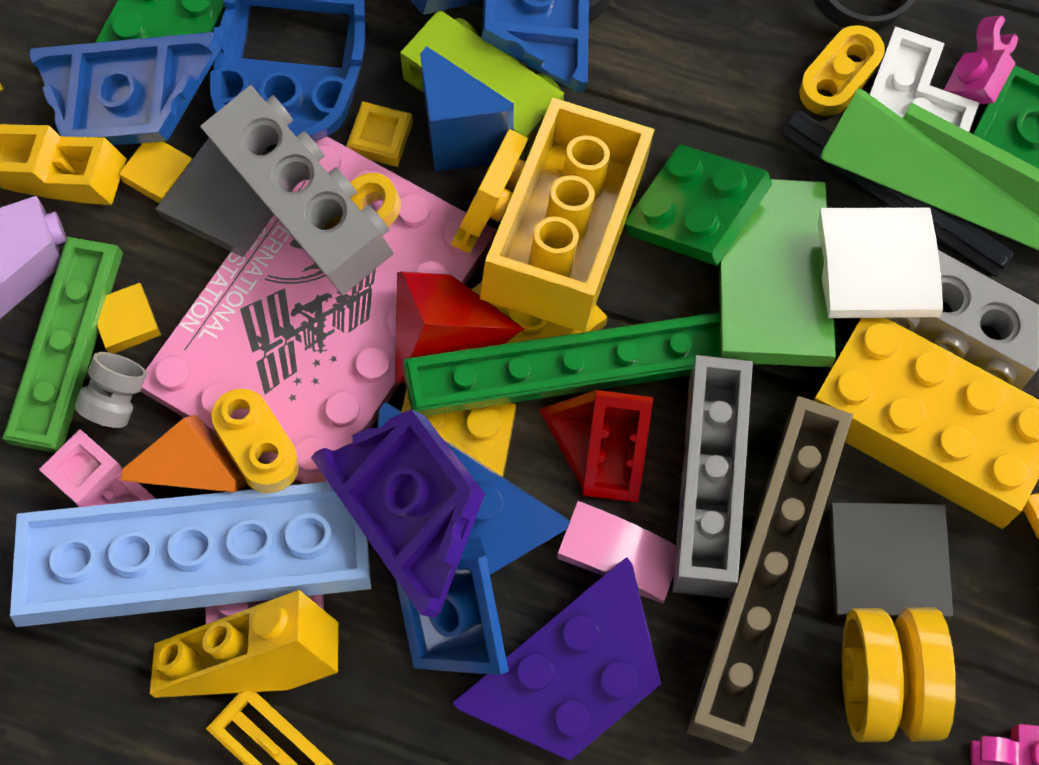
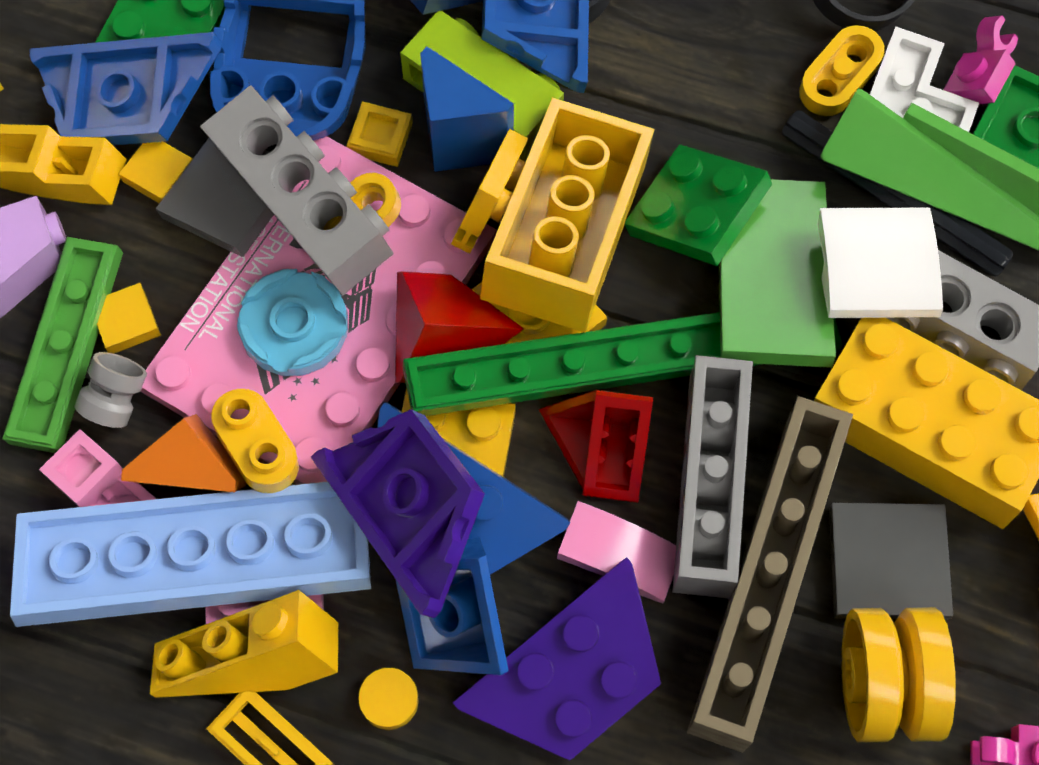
none -> medium azure tile [237,269,348,376]
none -> yellow tile [359,668,419,730]

